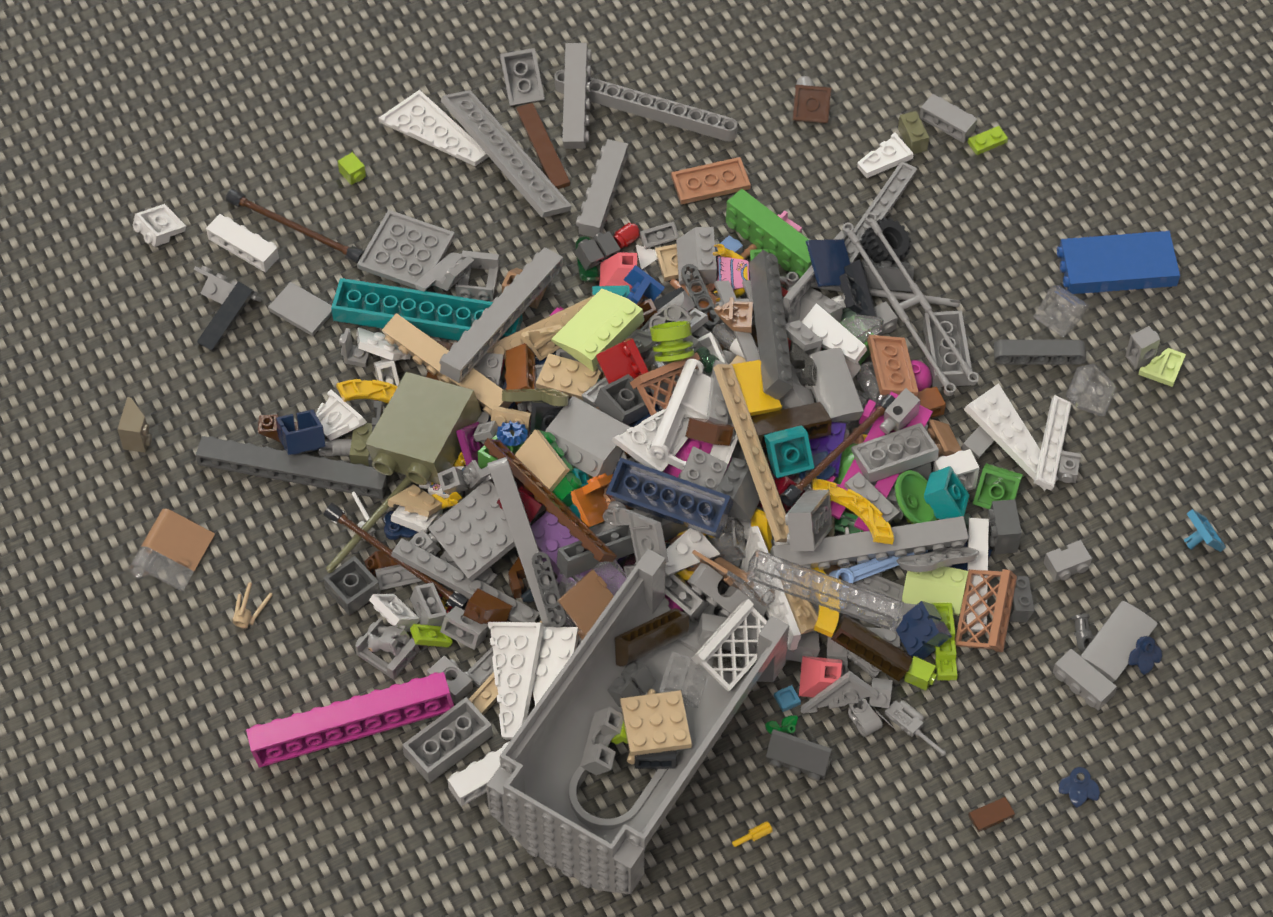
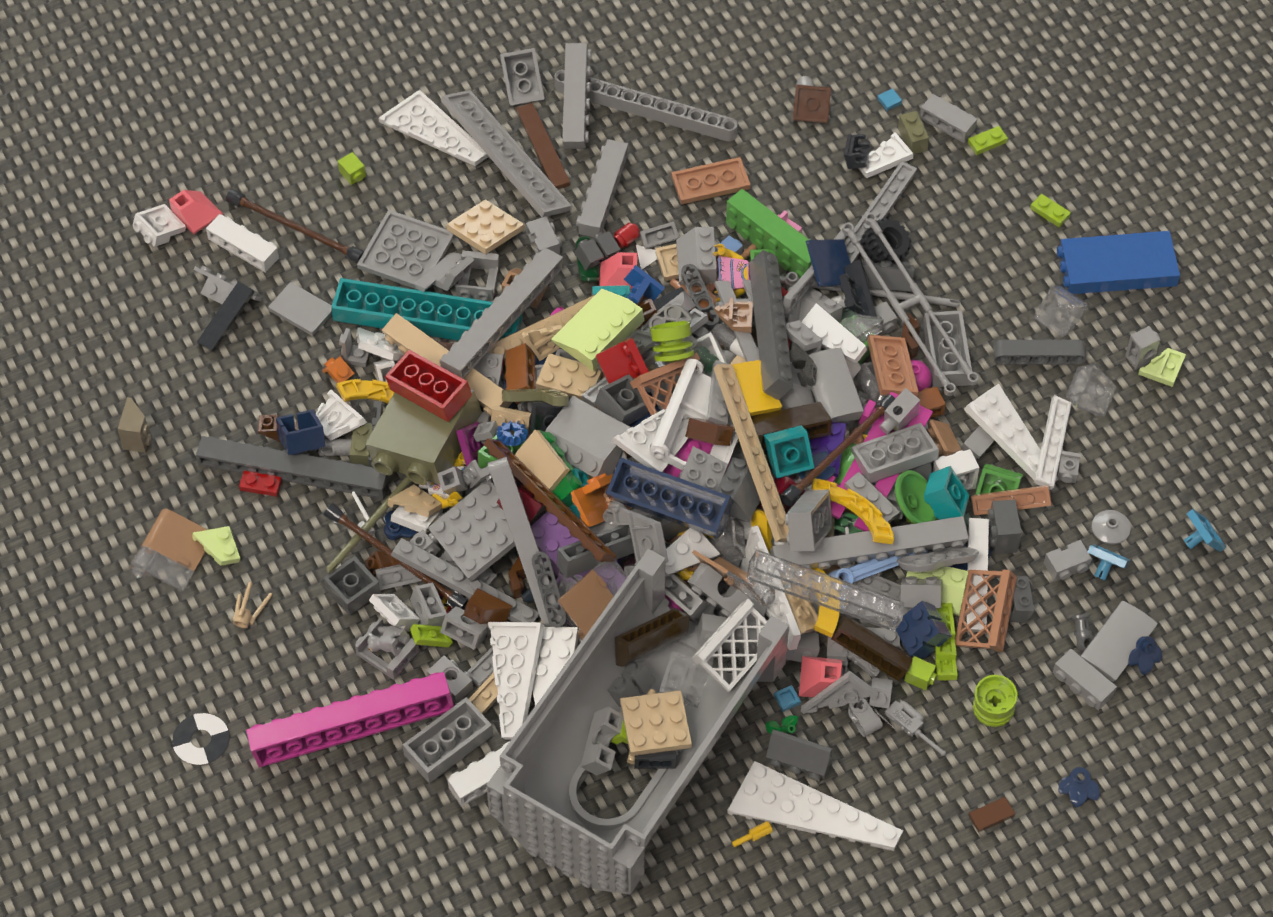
none -> coral slope [169,190,223,234]
none -> sticker [172,713,229,765]
none -> yellowish green wing [192,526,240,566]
none -> red plate [239,470,282,497]
none -> orange bracket [322,356,354,383]
none -> red brick [385,349,472,422]
none -> tan plate [447,200,524,255]
none -> light grey brick [526,216,562,254]
none -> white wing [727,761,903,851]
none -> black hinge [844,134,871,169]
none -> dark azure tile [877,88,902,111]
none -> reddish brown slope [901,313,920,359]
none -> light grey brick [901,576,942,608]
none -> nougat plate [971,485,1052,516]
none -> lime wheel [973,675,1018,727]
none -> lime plate [1030,194,1071,228]
none -> dark azure tile [1087,544,1130,580]
none -> light grey dish [1092,510,1131,545]

